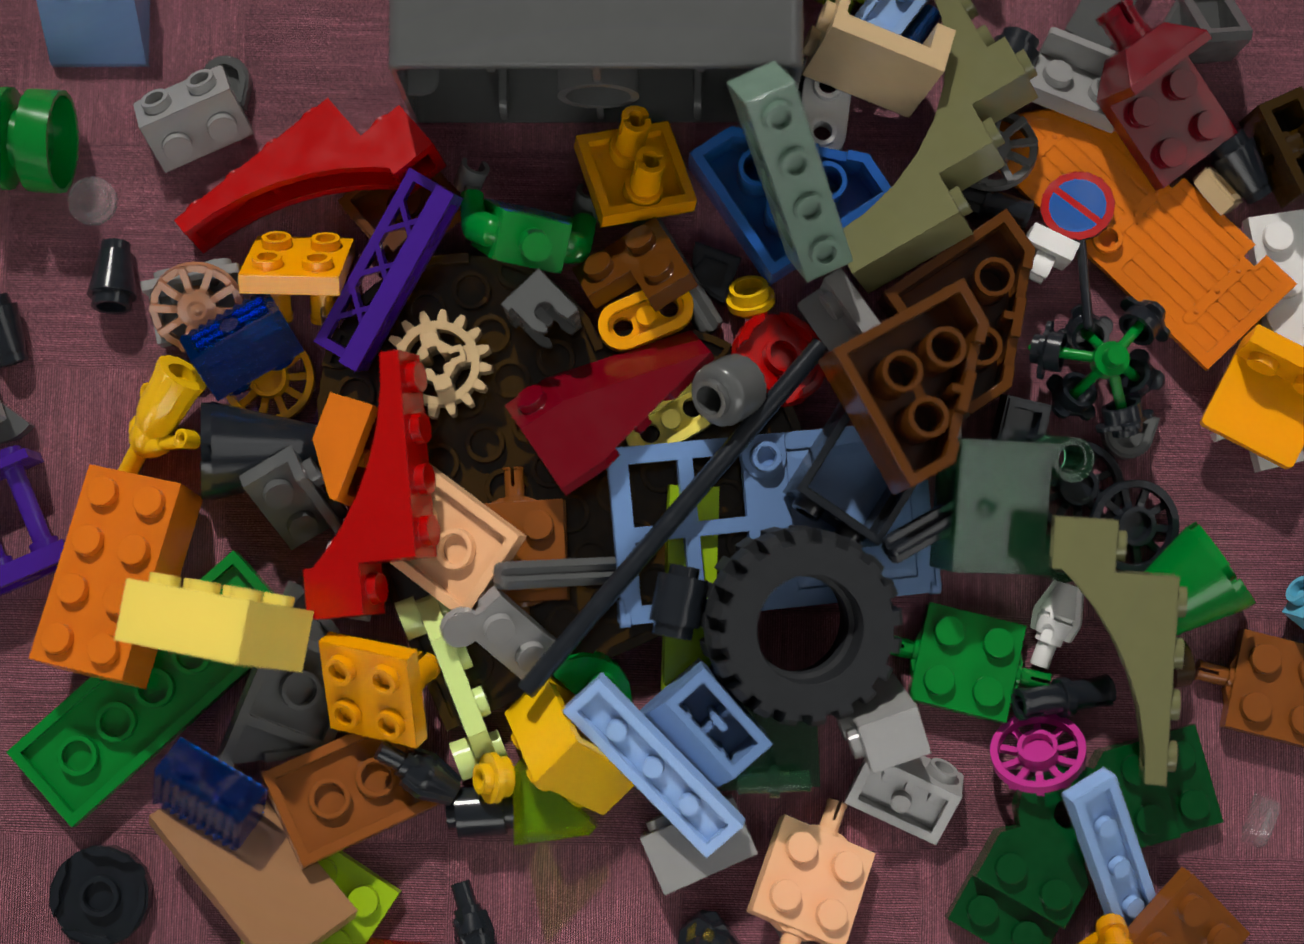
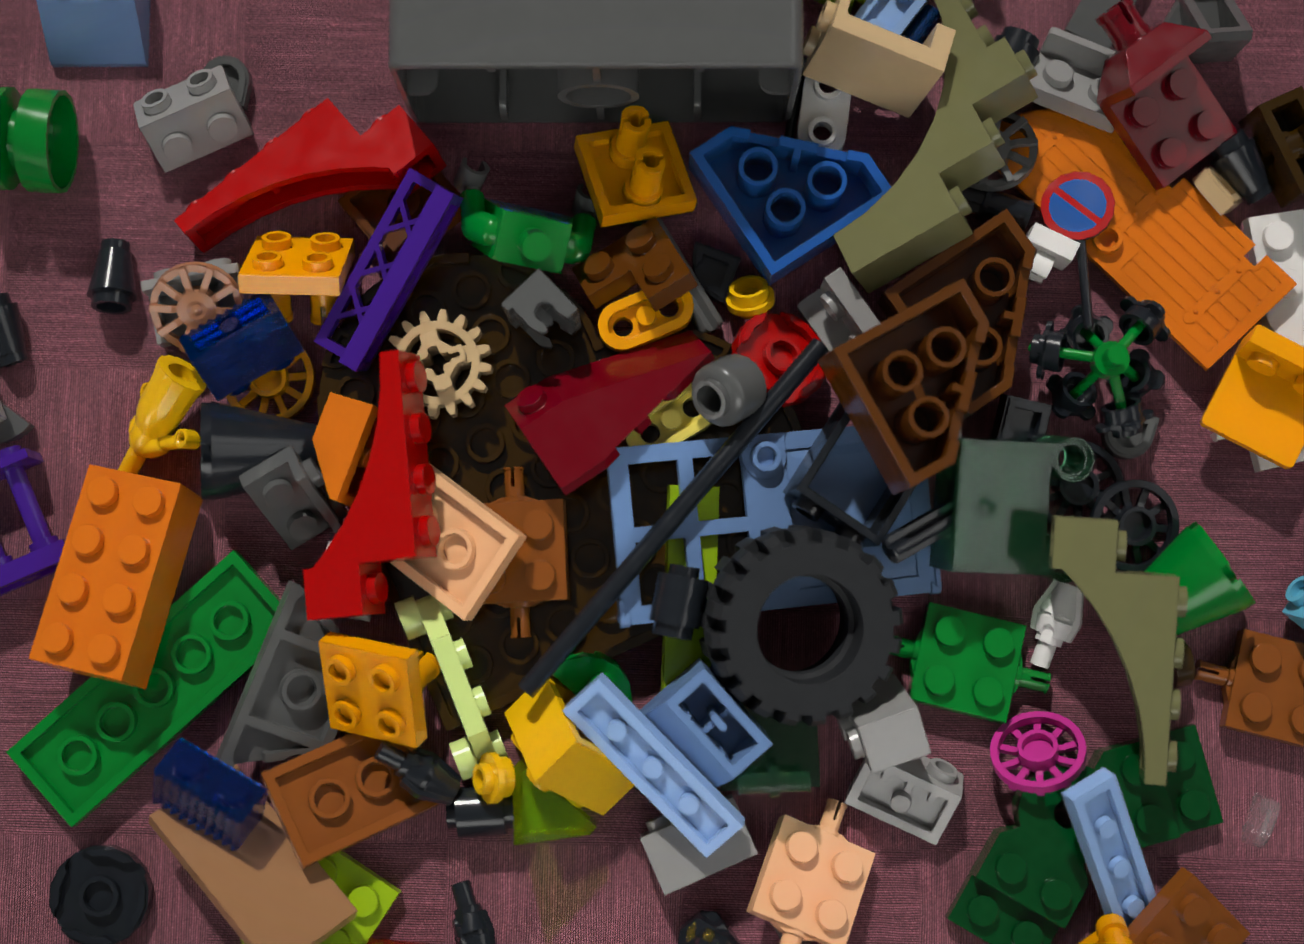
clear plate [67,177,118,226] -> none
light yellow brick [114,572,314,672] -> none
light grey hinge [440,585,556,680] -> none
dark grey axle [493,557,616,590] -> none
sand green brick [726,61,853,282] -> none
black pin [1011,674,1116,721] -> none

